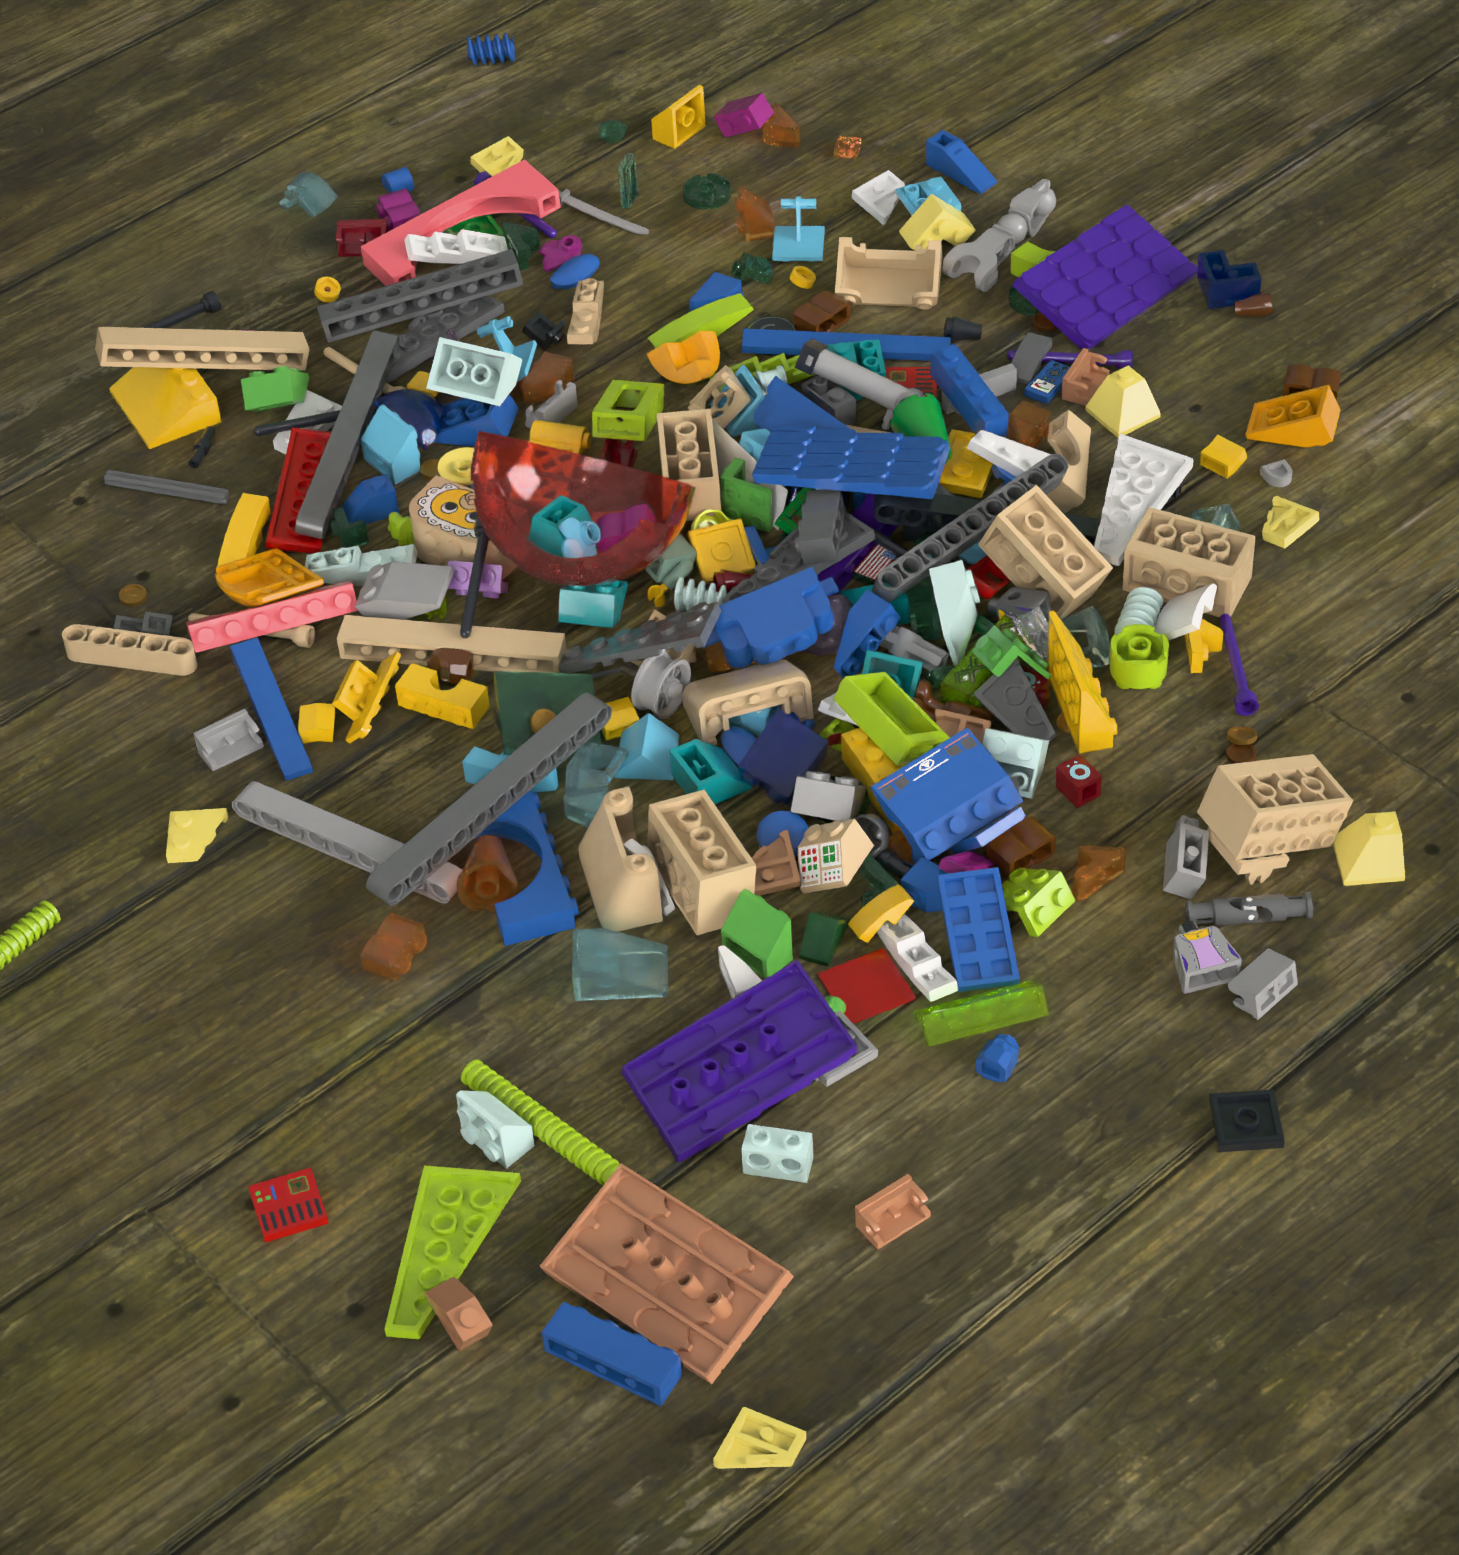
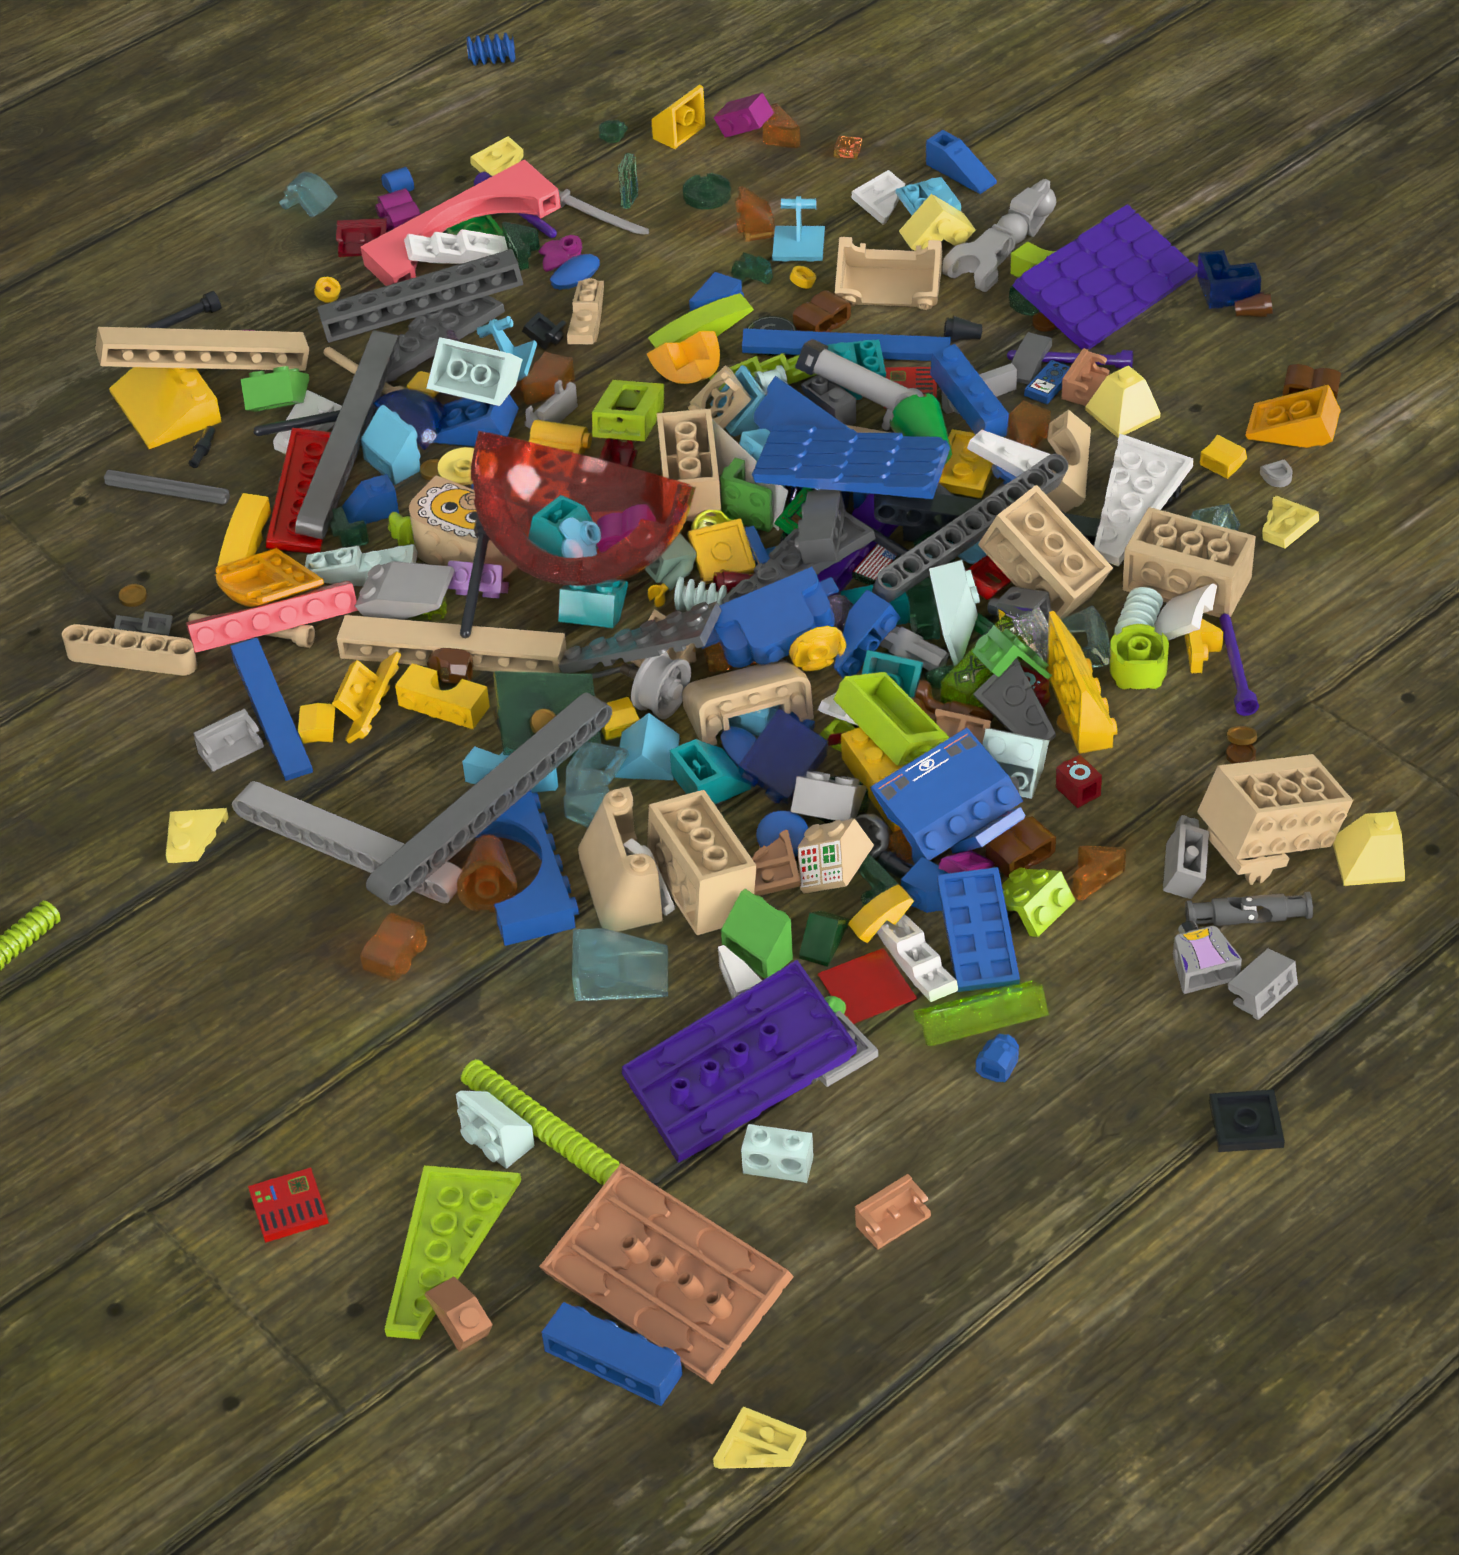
none -> yellow tile [789,626,846,671]

